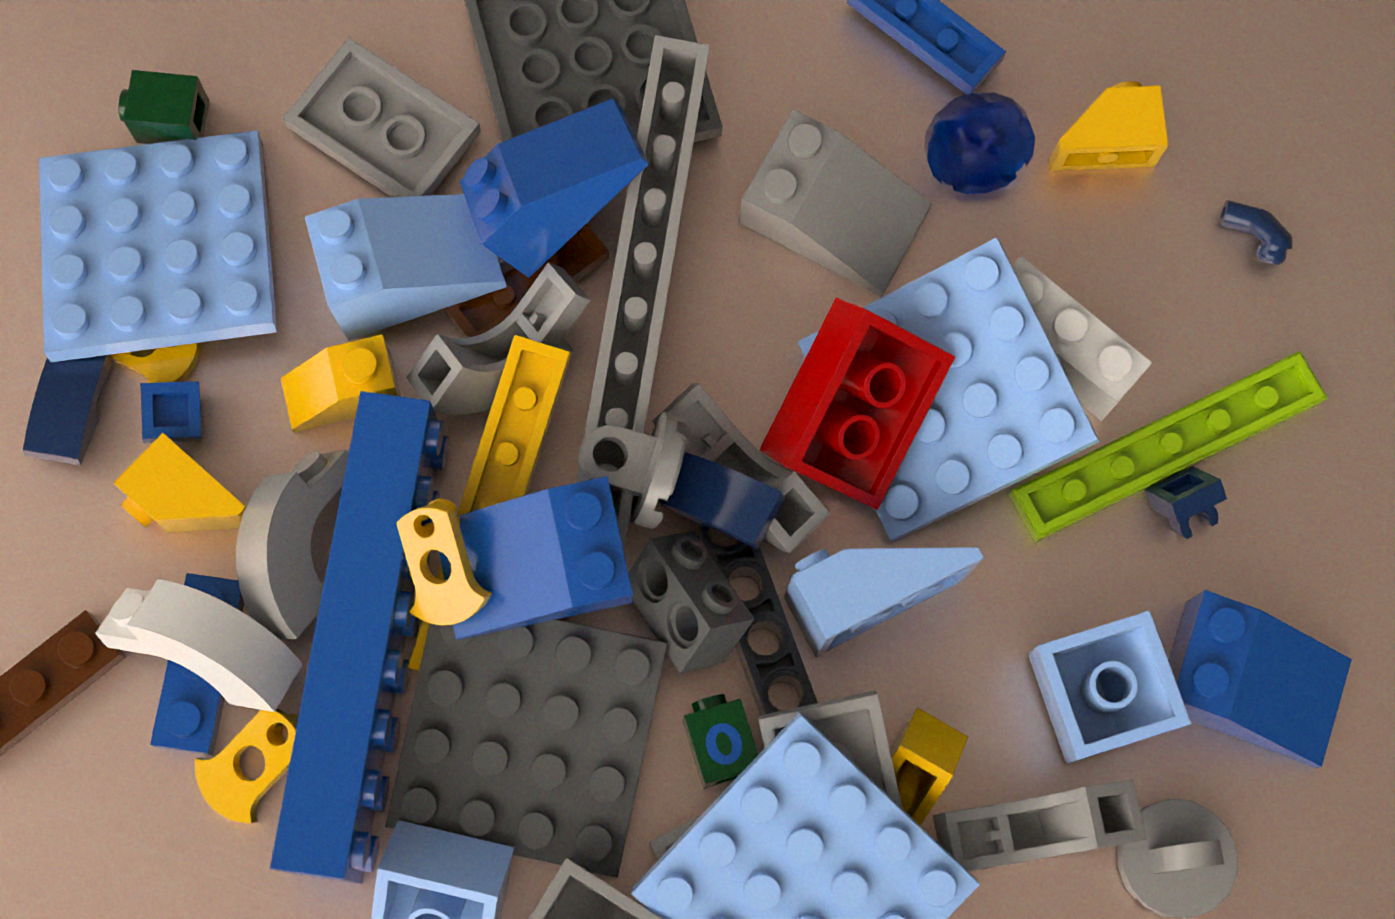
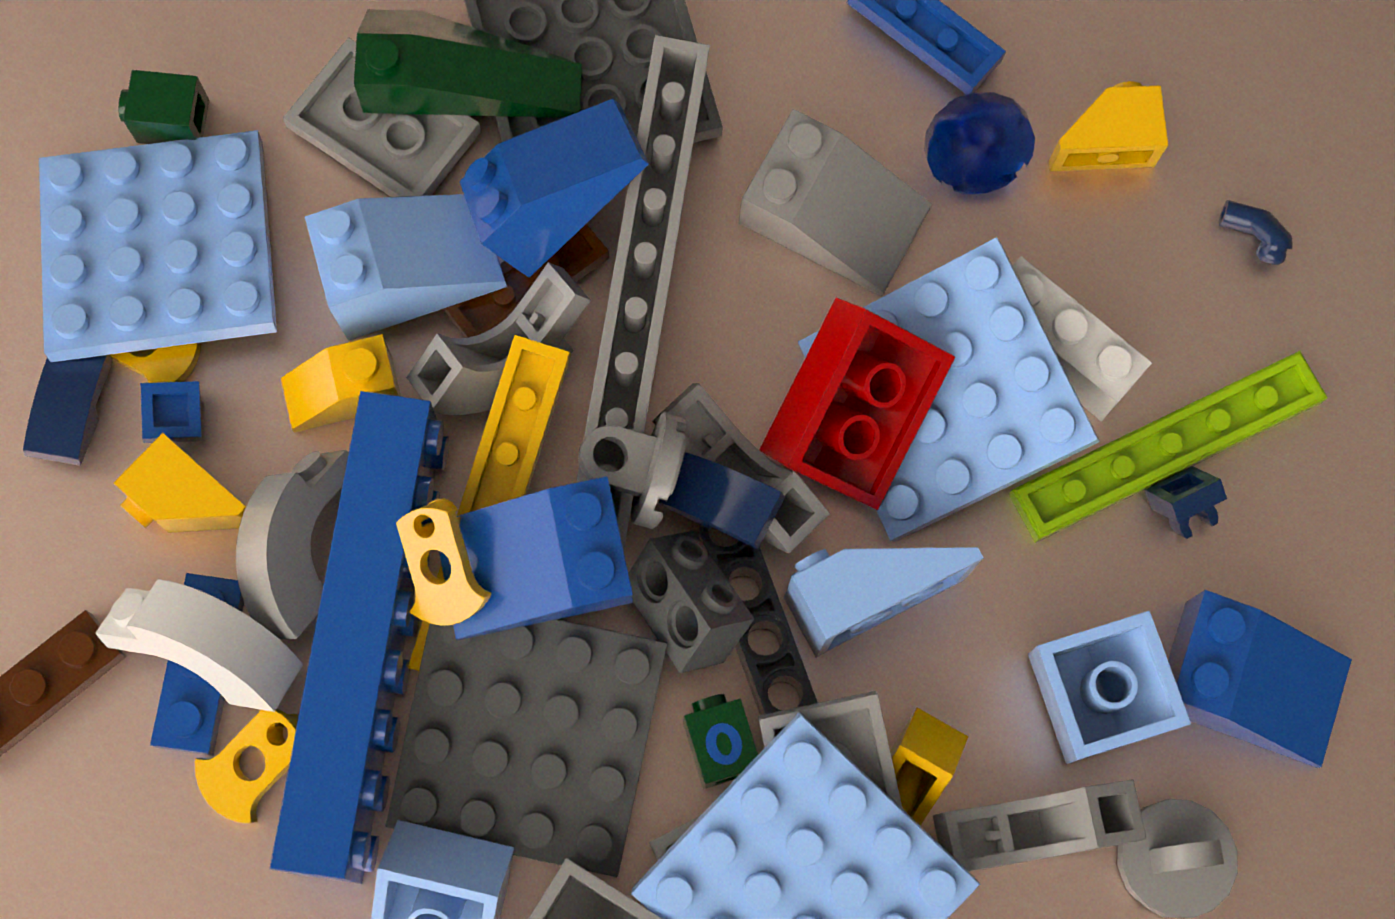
none -> dark green wedge [354,9,582,118]

